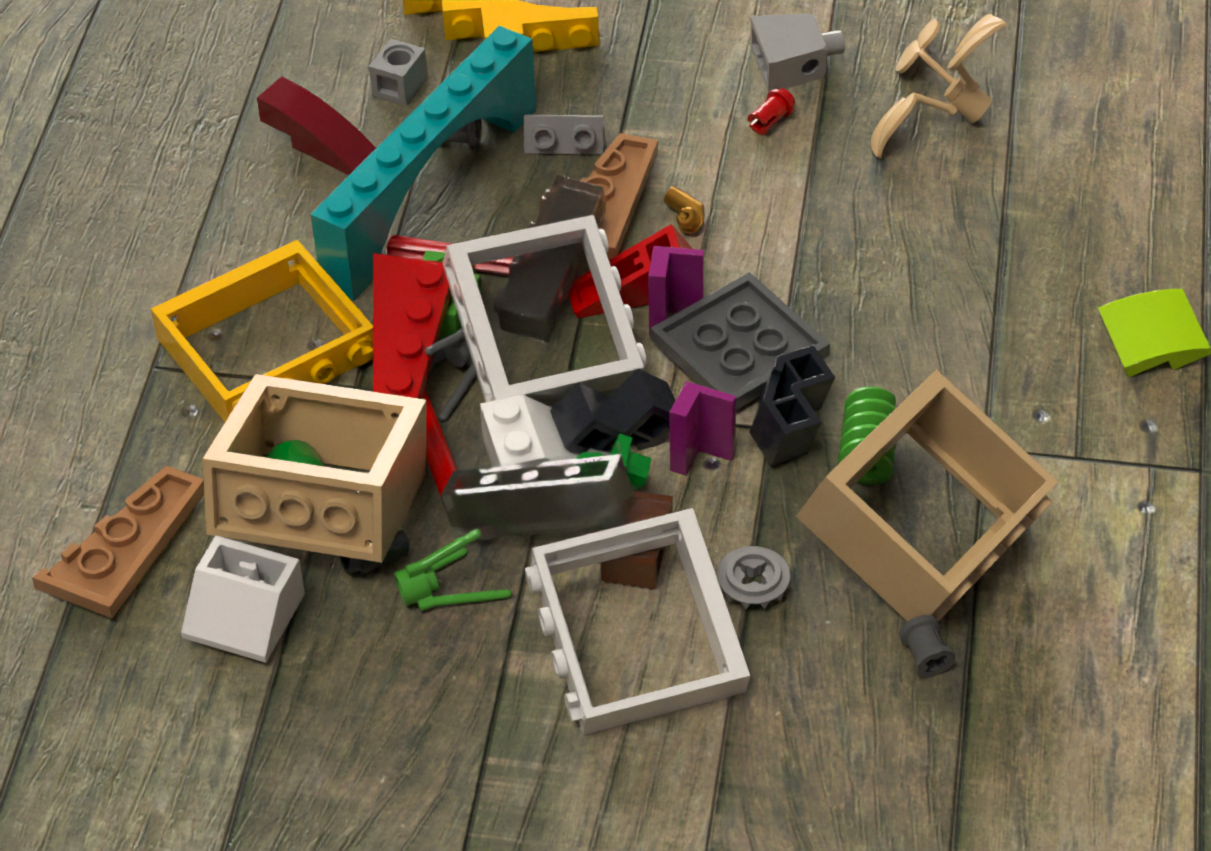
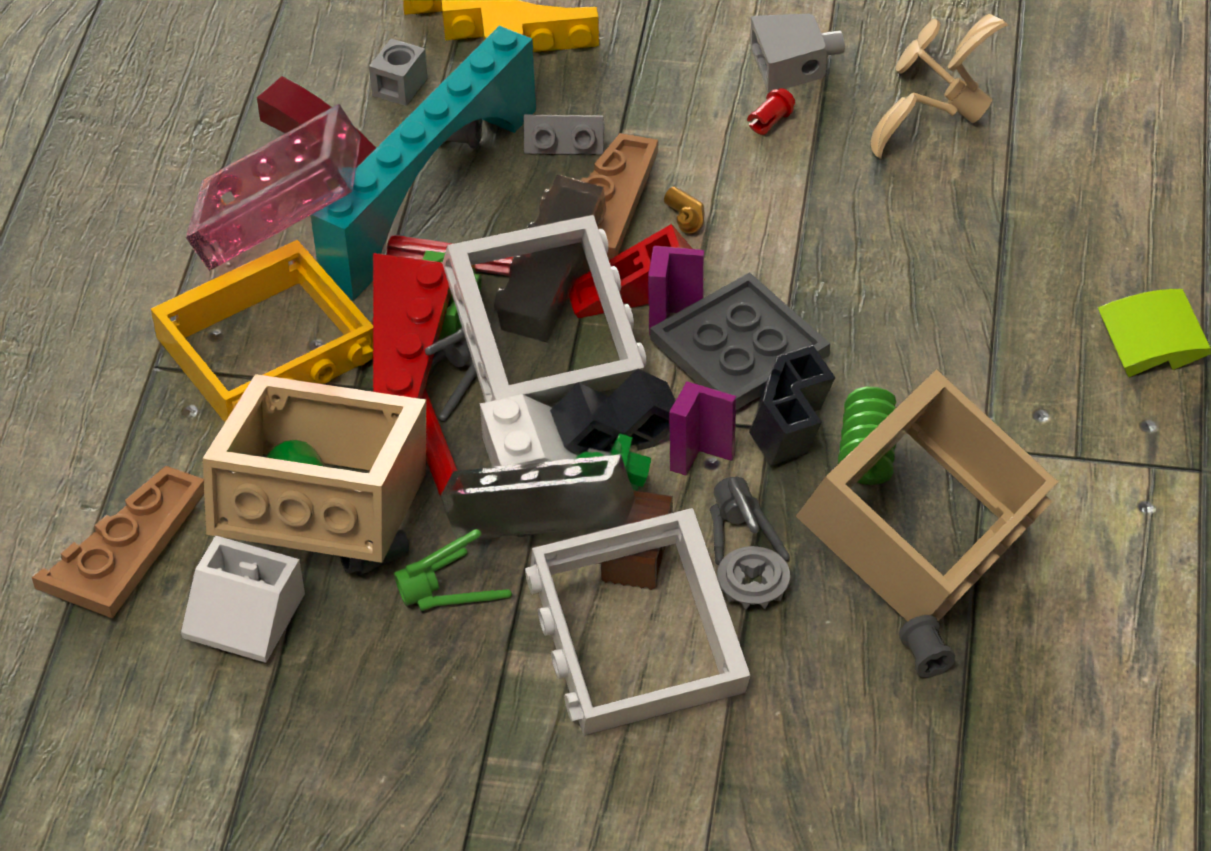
none -> clear pink window [186,104,361,271]
none -> dark grey plant [710,477,790,565]

